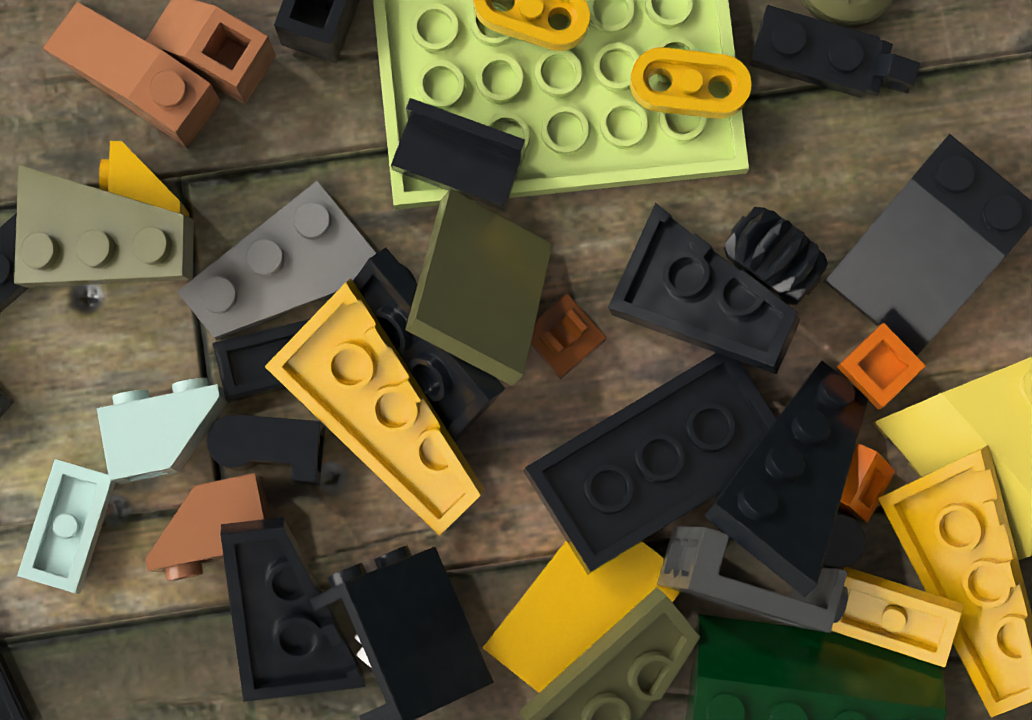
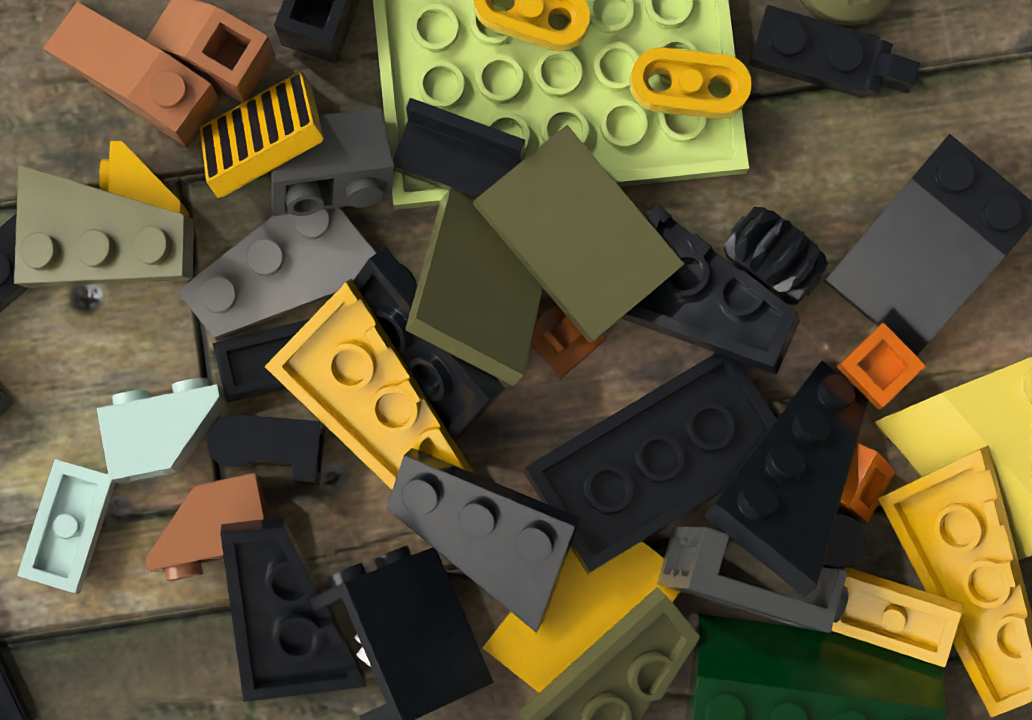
none -> yellow tile [200,71,324,198]
none -> dark grey slope [271,108,394,216]
none -> black wing [386,448,581,632]
none -> olive tile [473,125,684,343]

